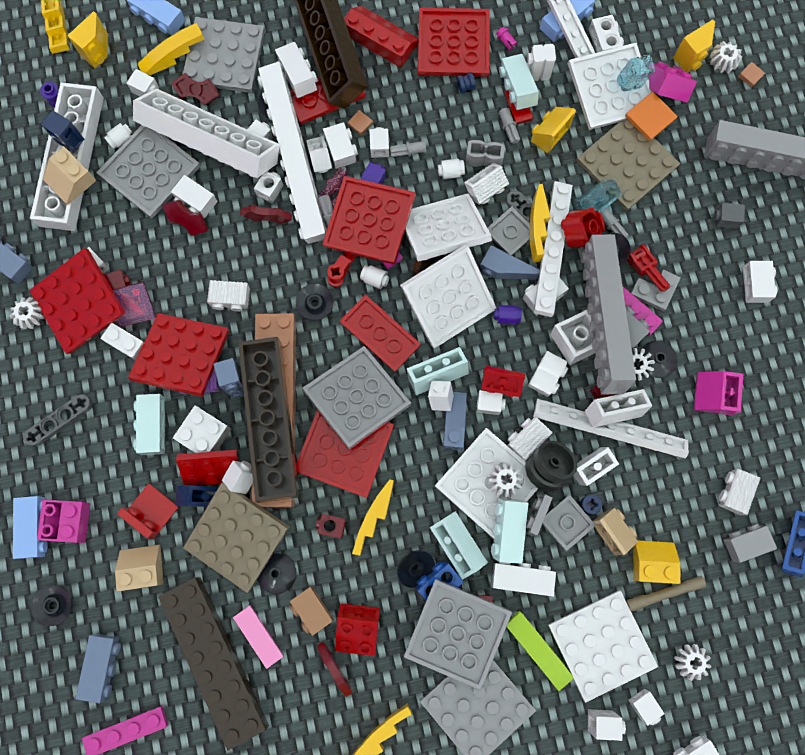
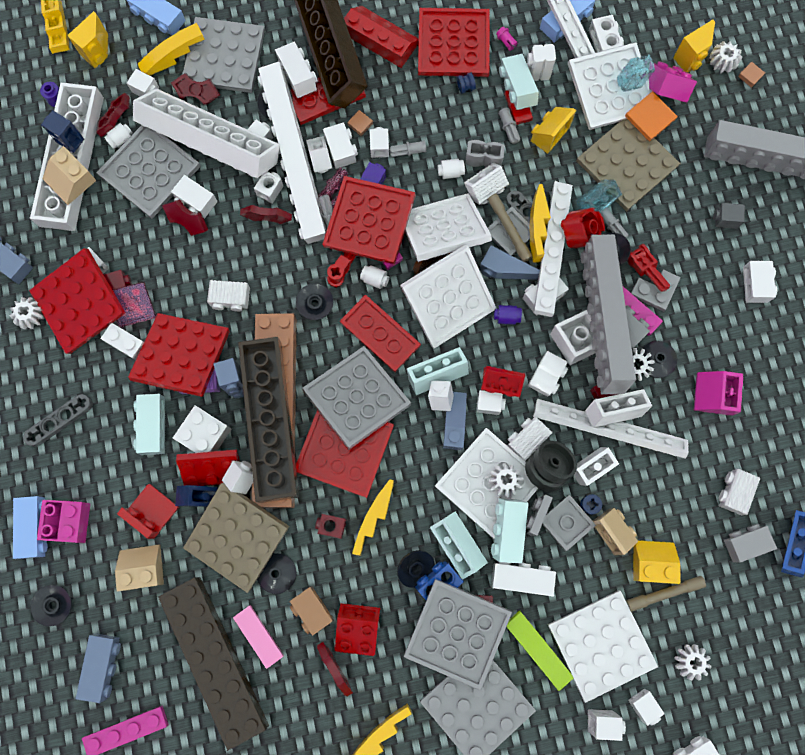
none -> dark red tile [97,93,130,137]
none -> dark tan piece [487,193,533,262]

